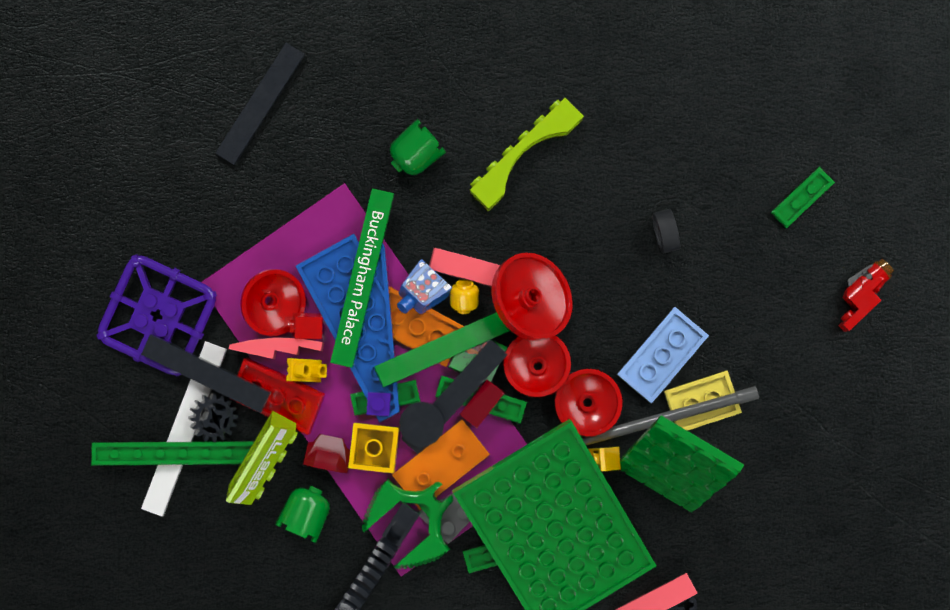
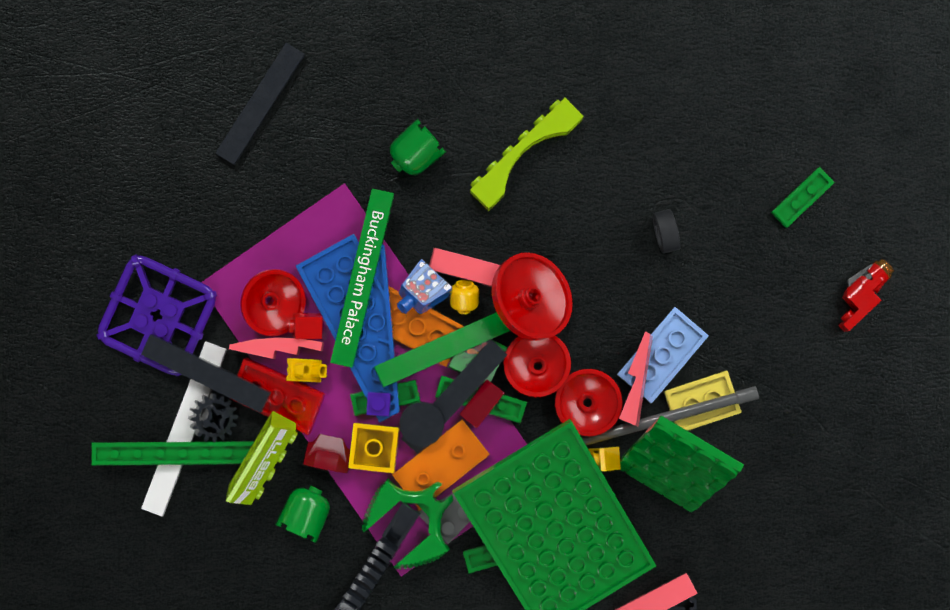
none -> coral slope [619,332,653,427]

